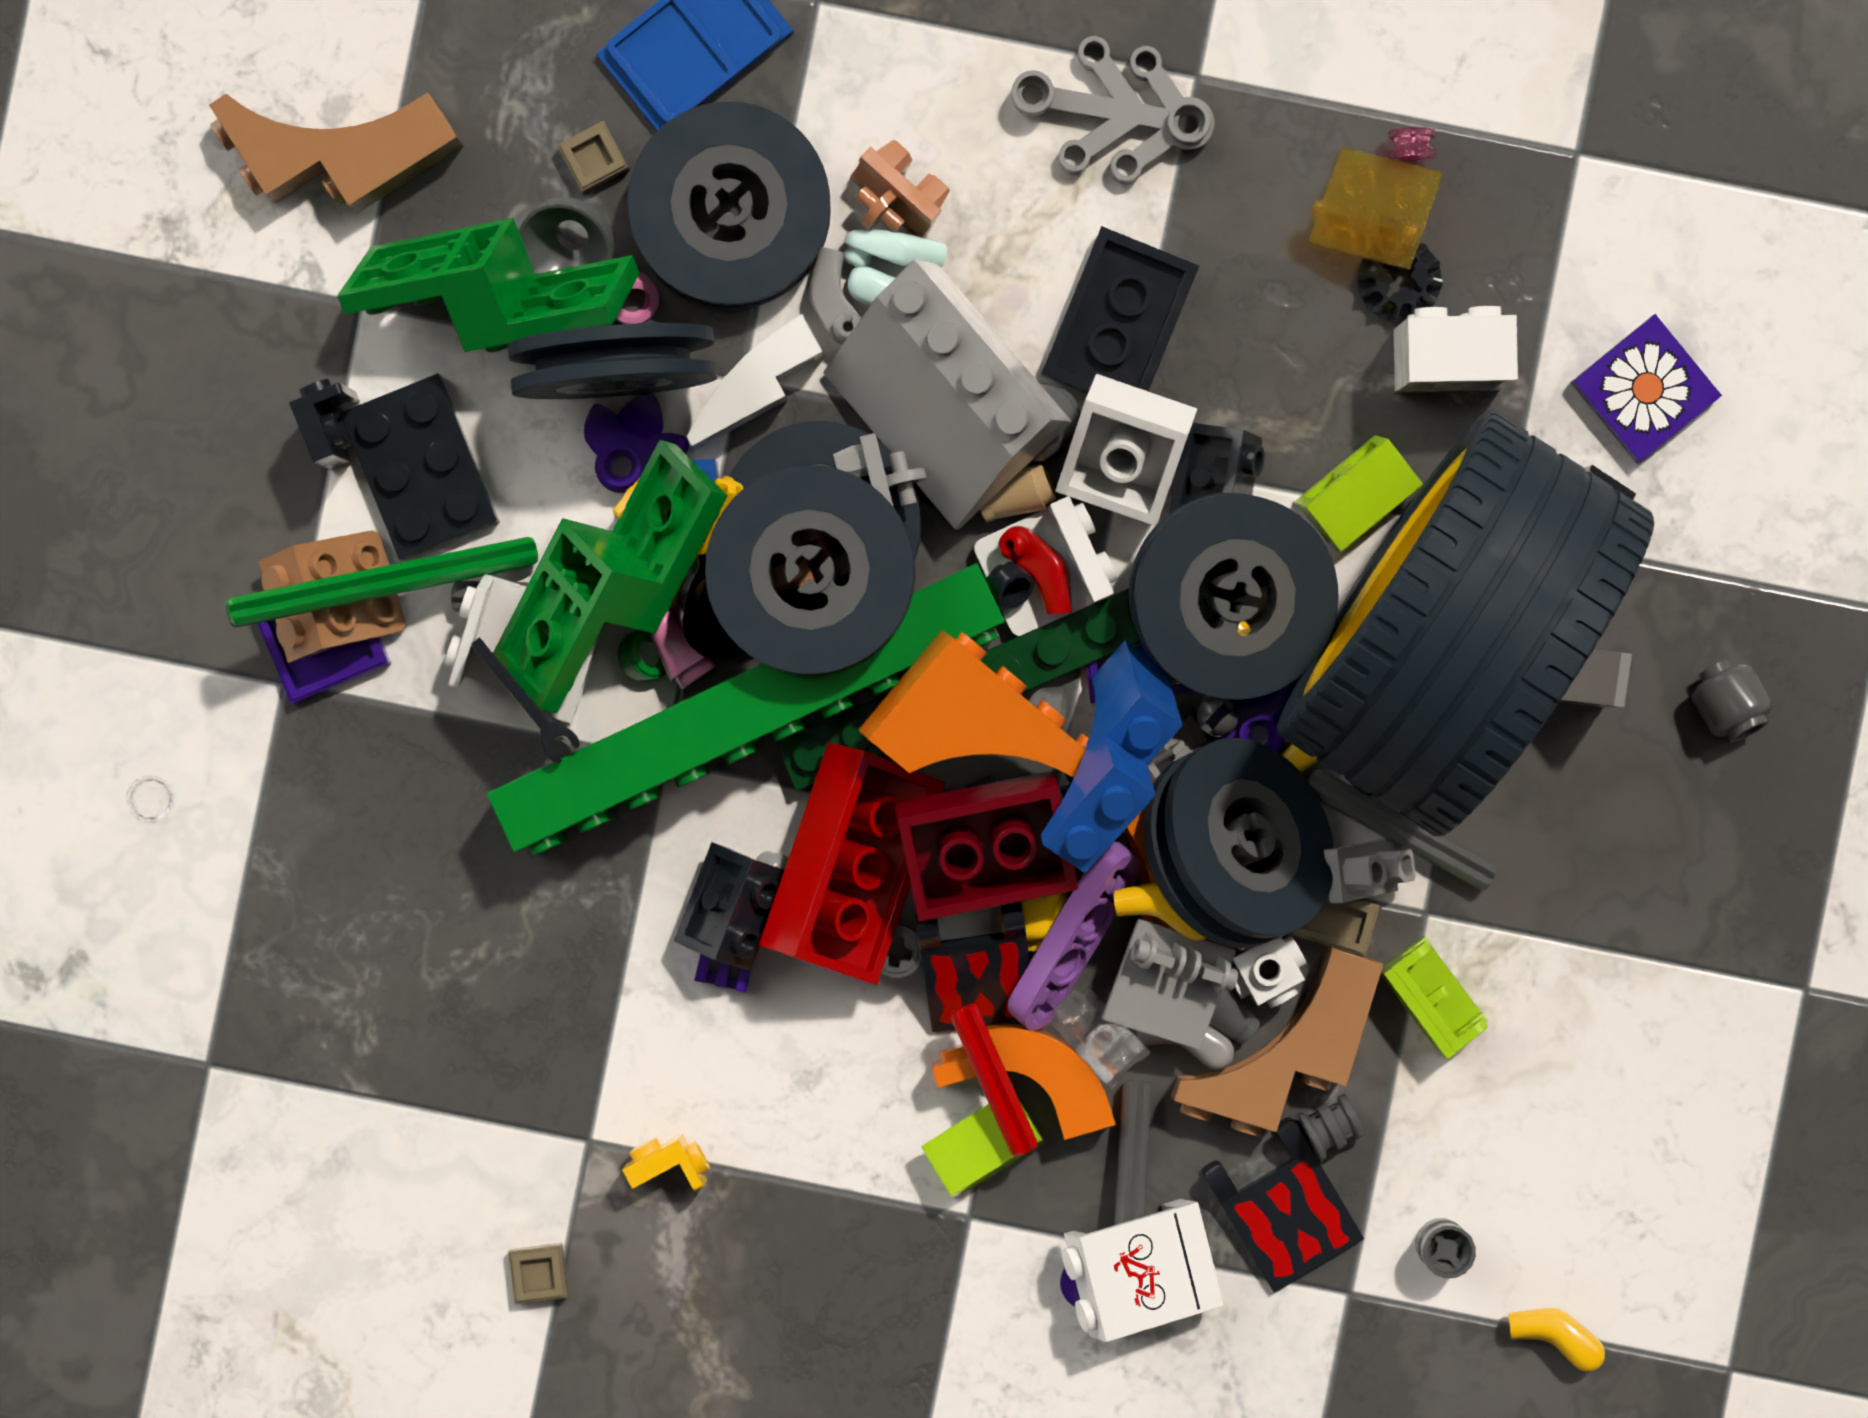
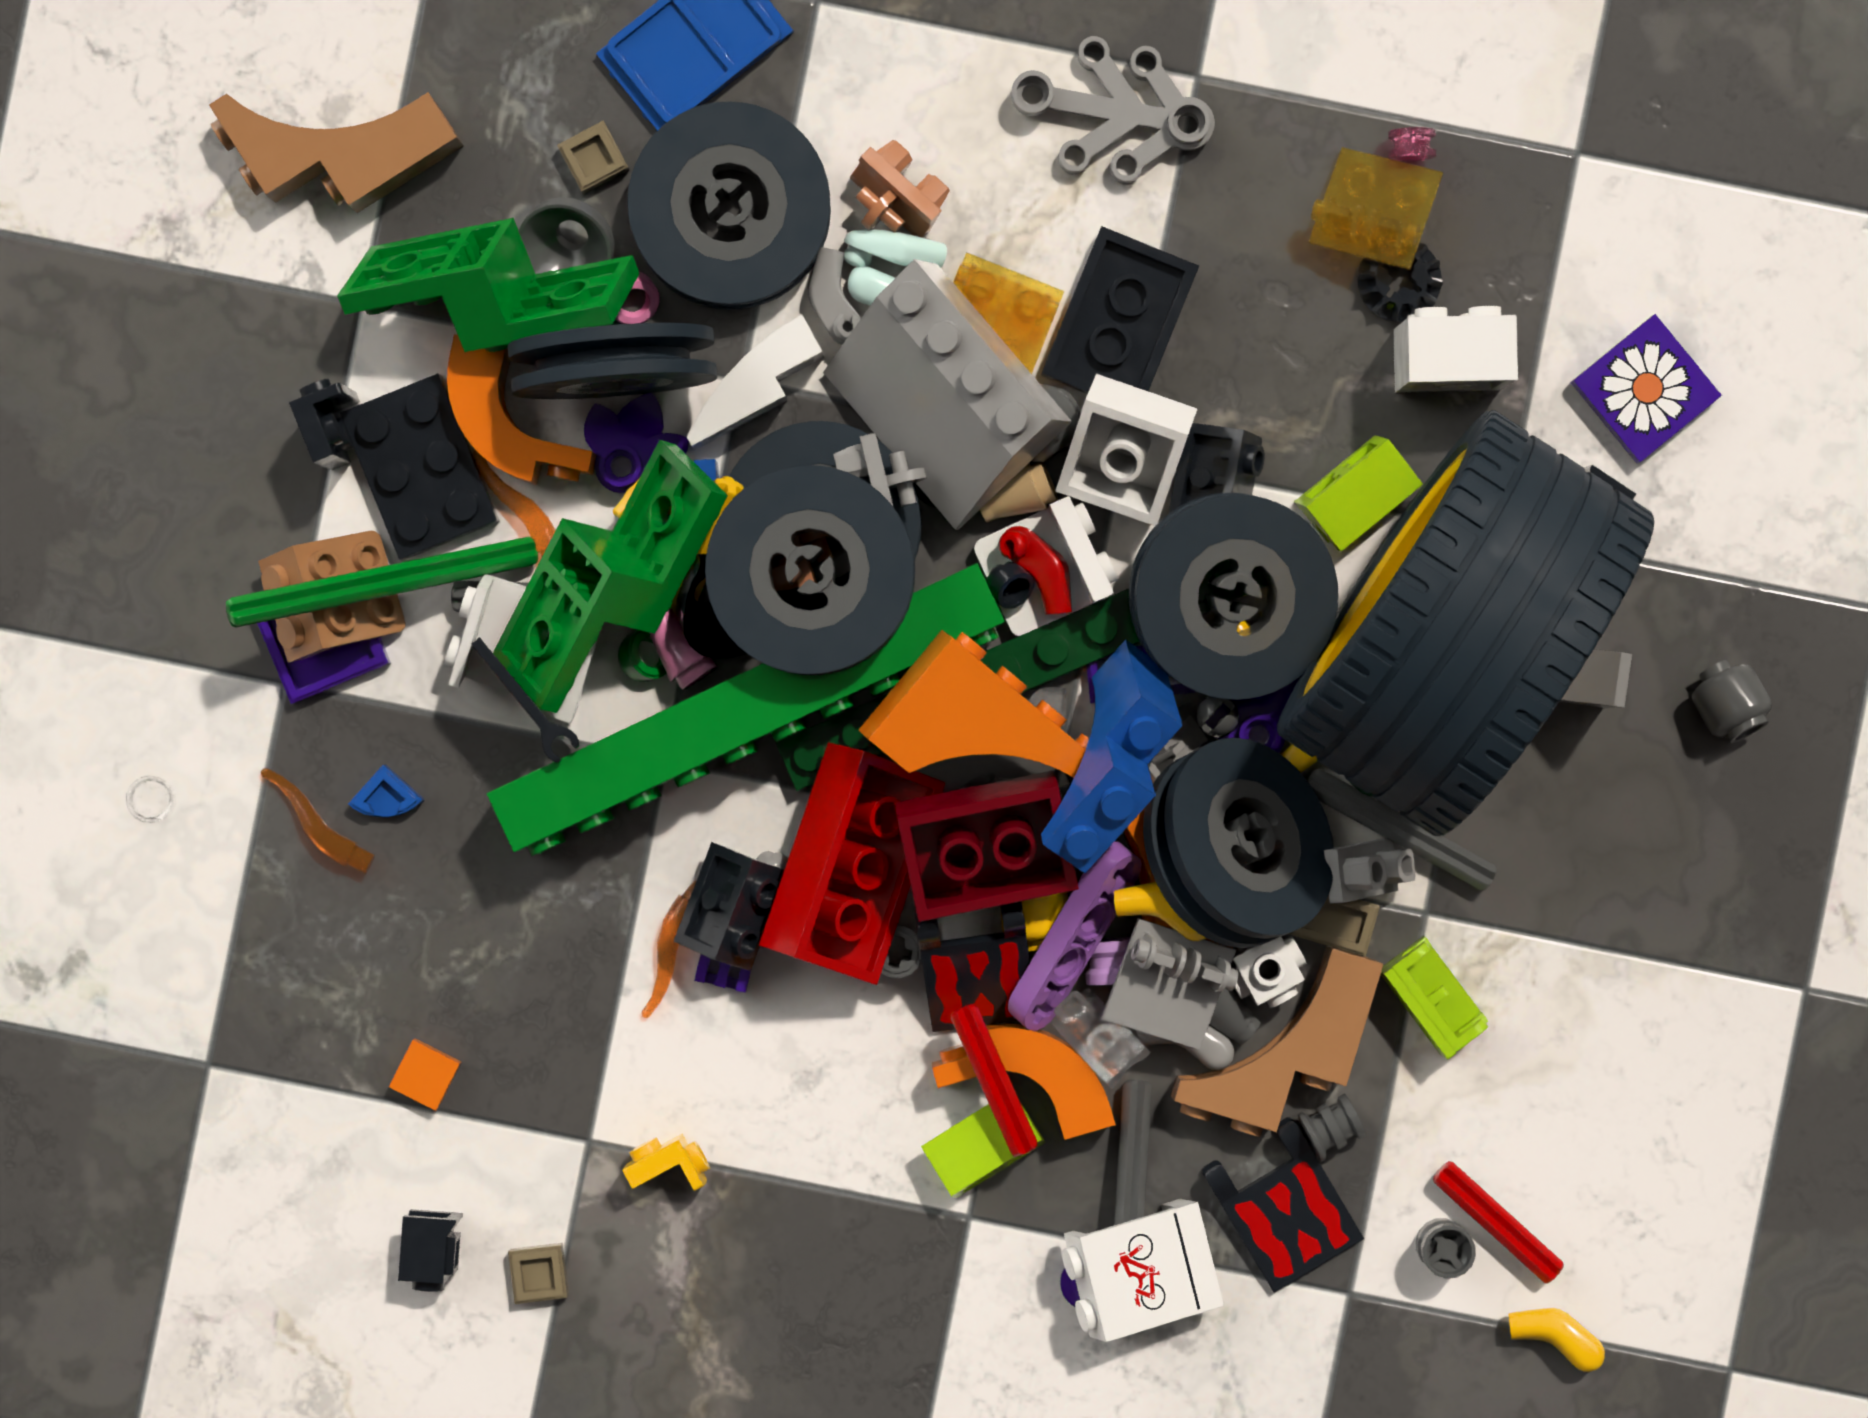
none -> clear orange animal [260,768,375,874]
none -> blue tile [348,764,425,817]
none -> orange tile [389,1038,462,1111]
none -> black window [398,1209,463,1292]
none -> orange arch [447,334,597,485]
none -> clear orange animal [473,450,556,557]
none -> clear orange animal [641,879,697,1018]
none -> clear yellow hinge [953,252,1064,374]
none -> lavender wheel [1085,937,1131,985]
none -> red axle [1433,1161,1564,1284]

